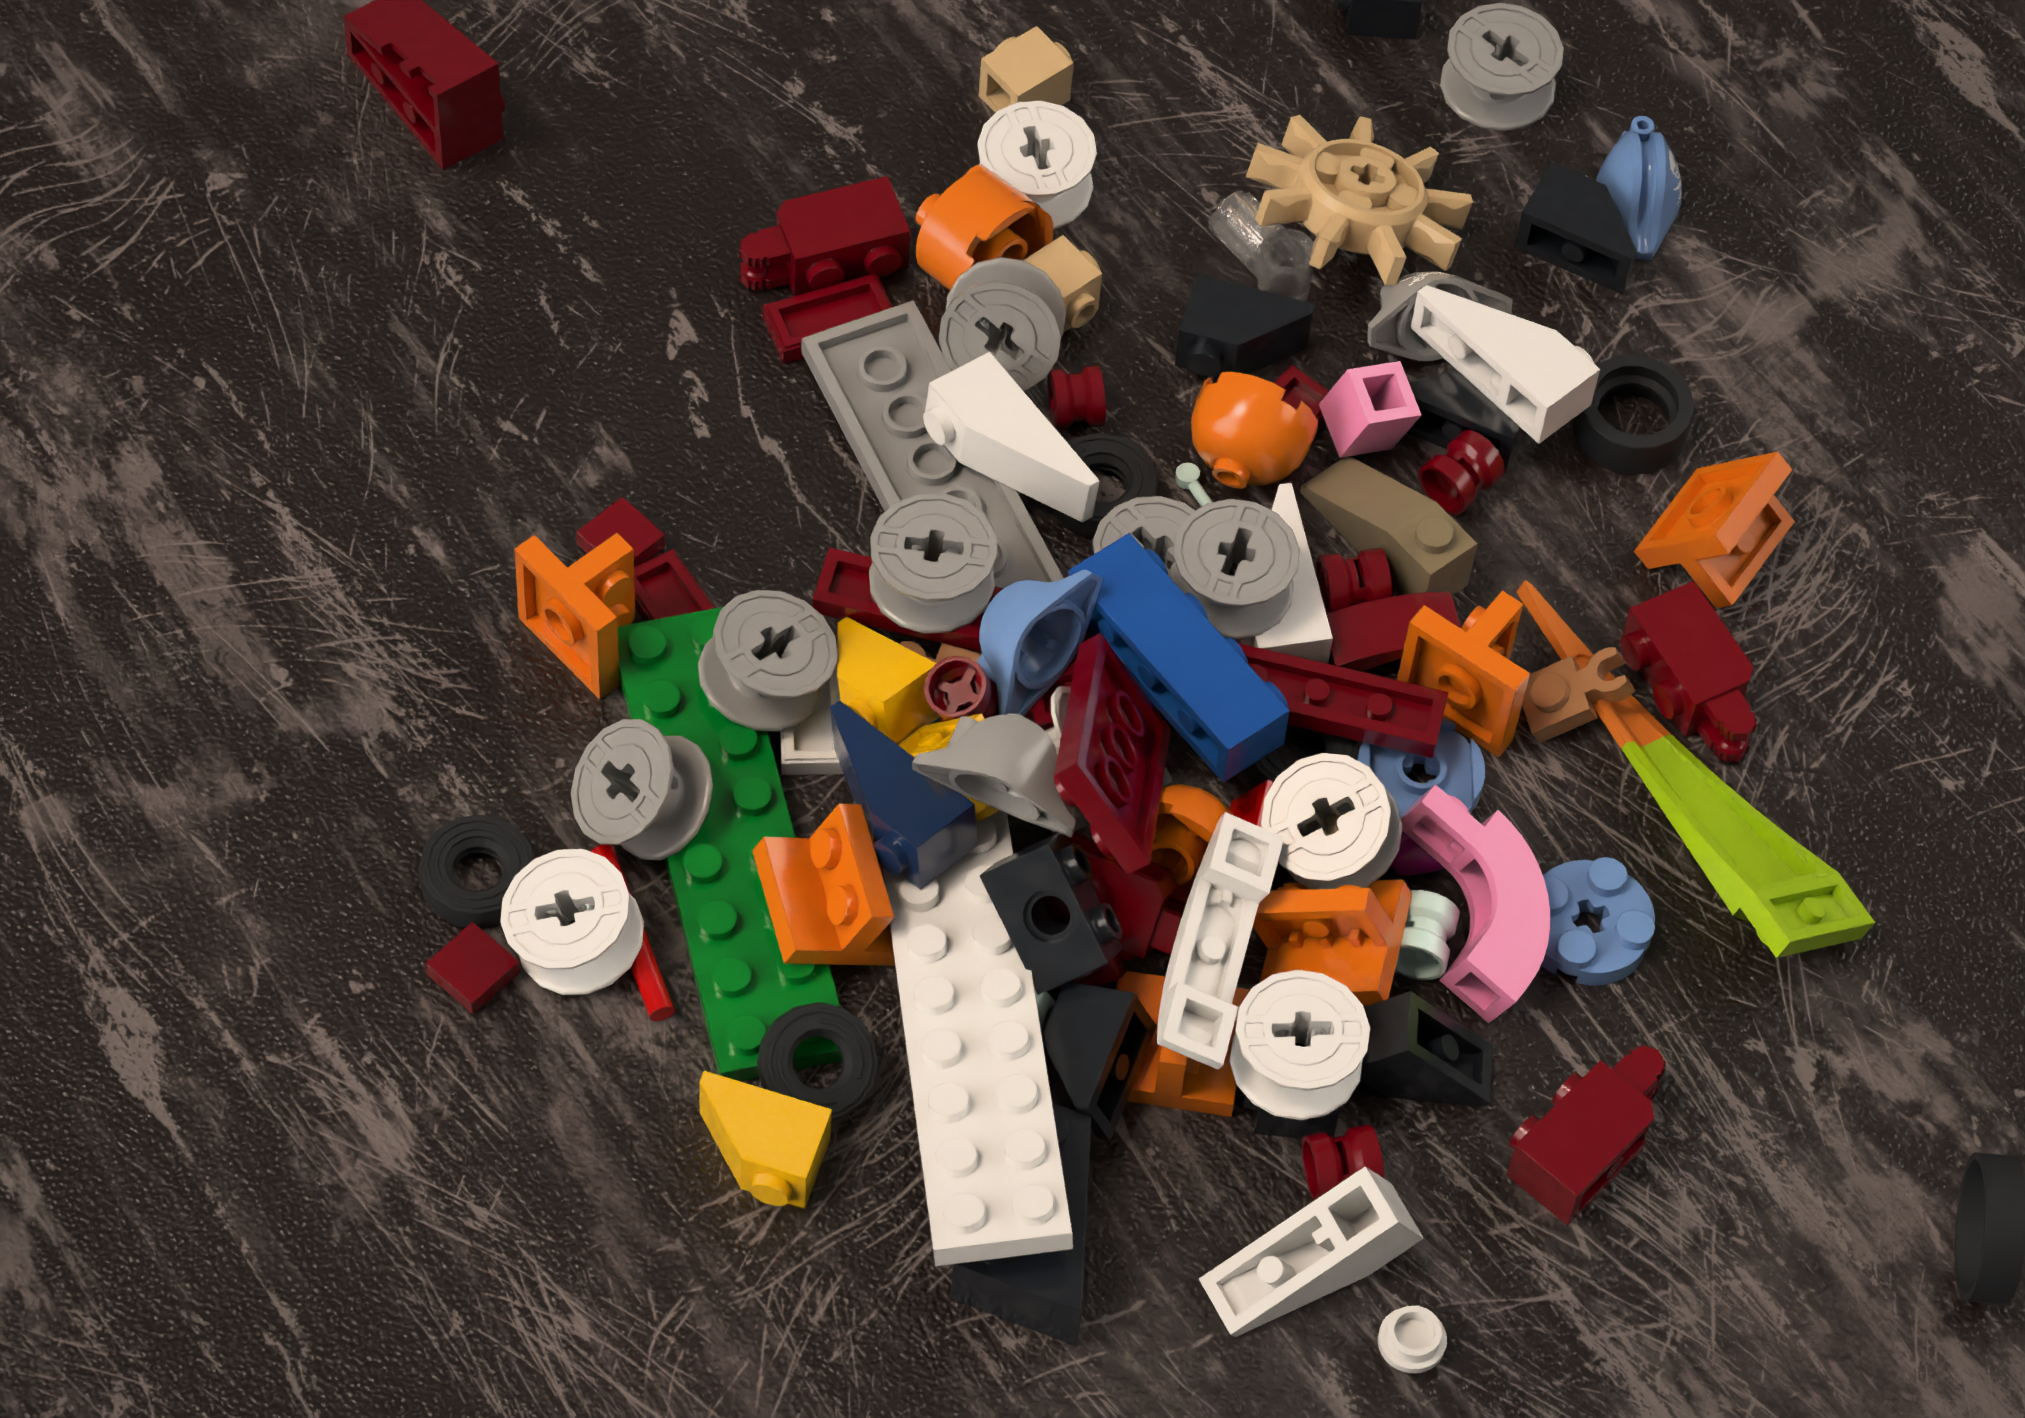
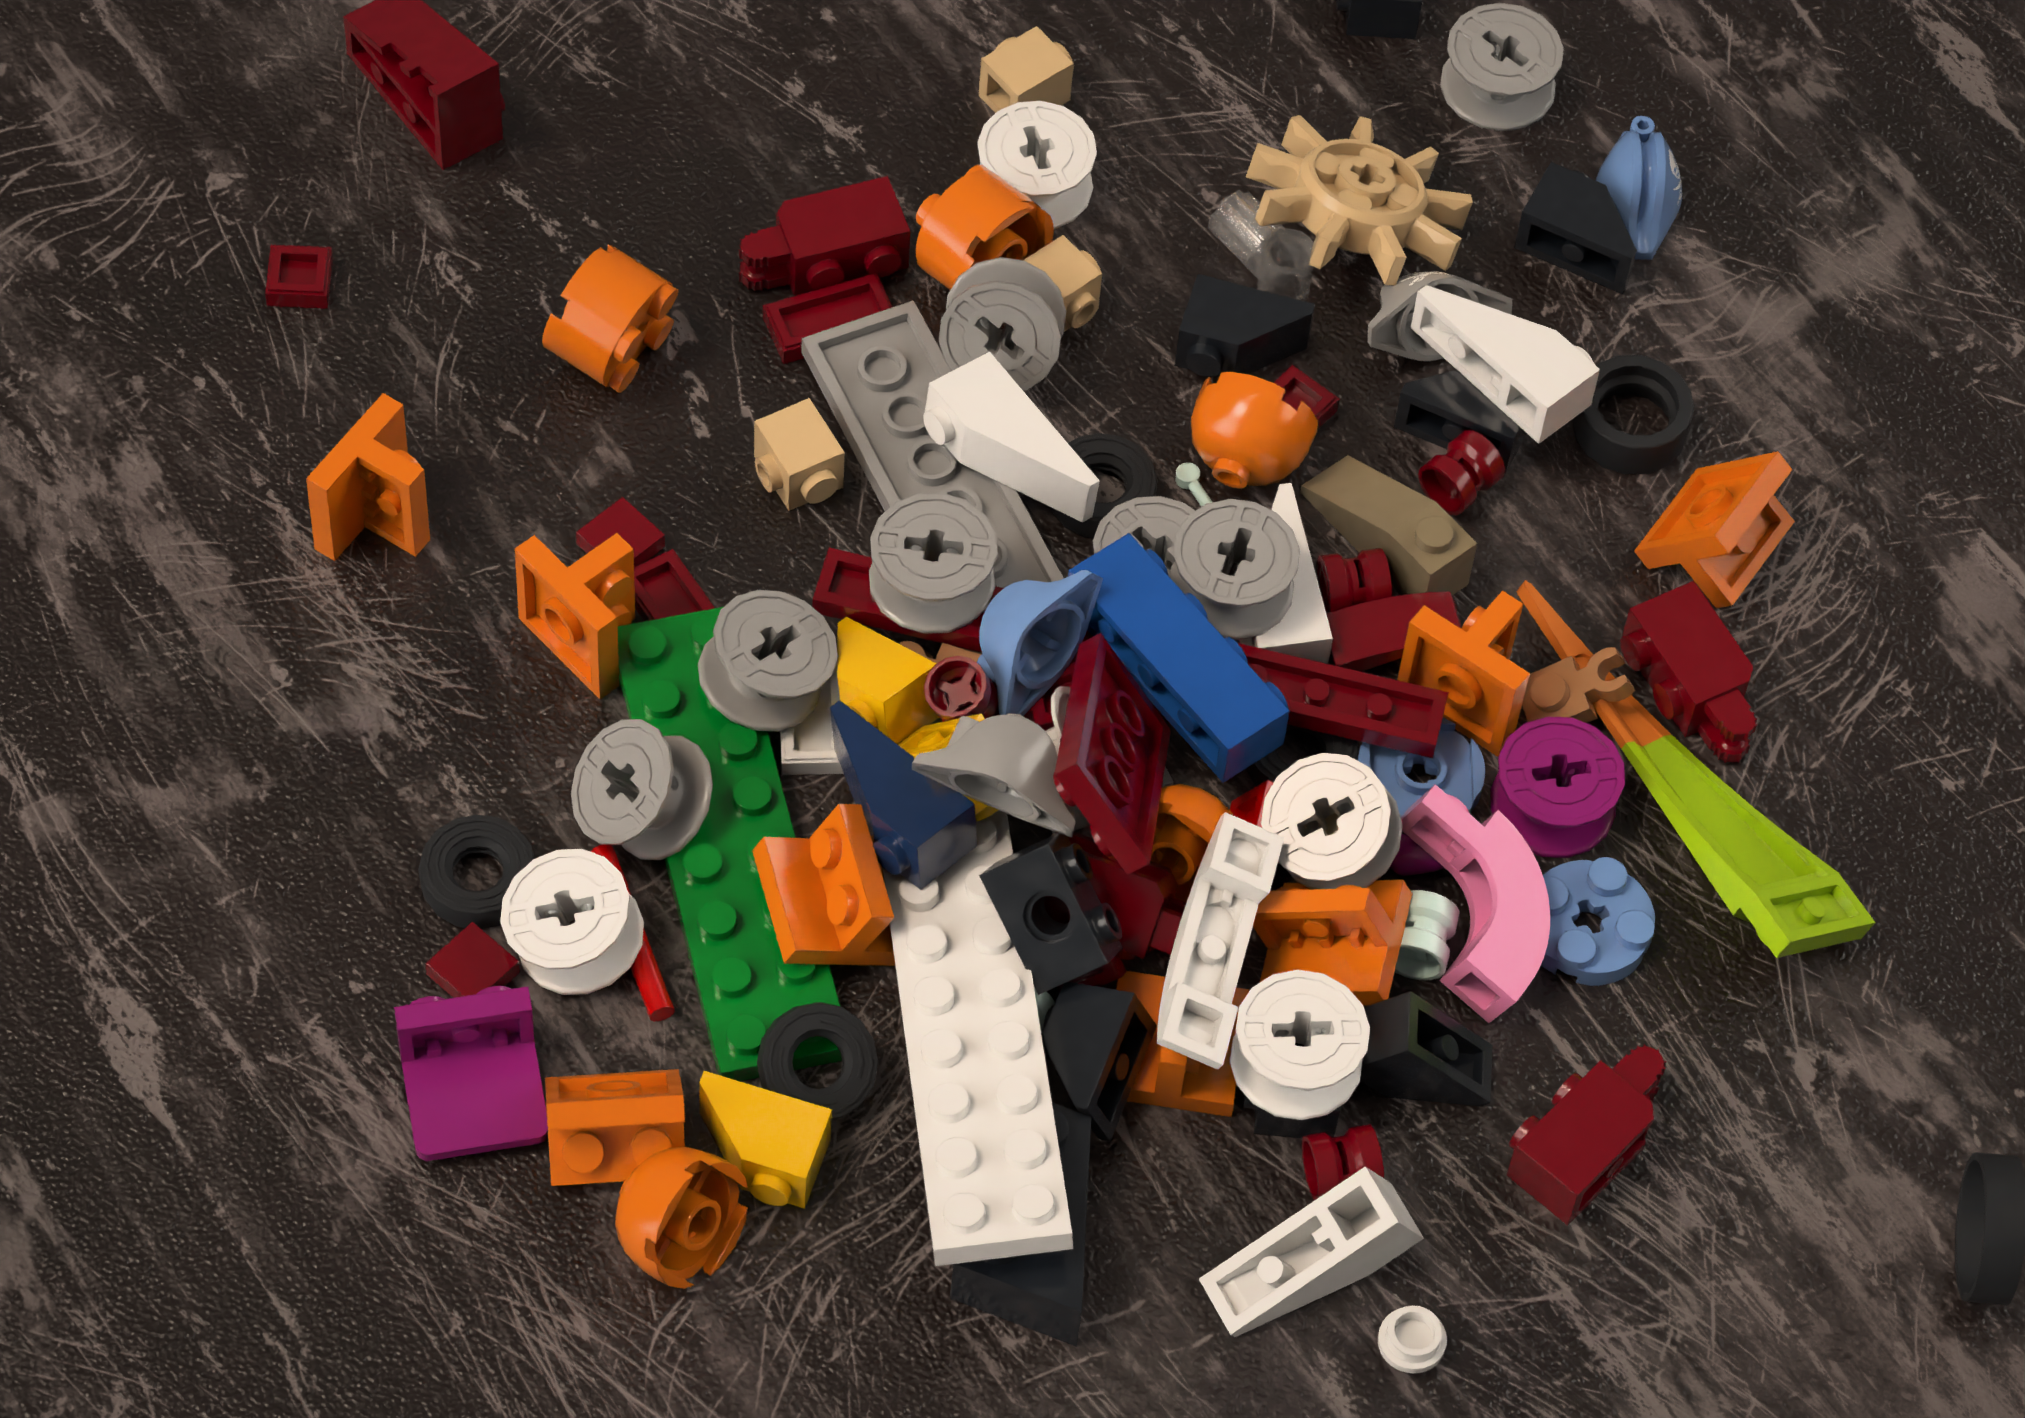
dark red wheel [1047,365,1106,430] -> none
bright pink brick [1319,361,1421,458] -> none
none -> dark red tile [265,245,333,309]
none -> orange bracket [306,393,430,561]
none -> magenta bracket [394,986,548,1161]
none -> orange brick [542,244,679,393]
none -> orange bracket [545,1069,685,1186]
none -> orange cylinder [615,1147,748,1289]
none -> tan brick [754,398,845,511]
none -> magenta piece [1490,716,1625,858]

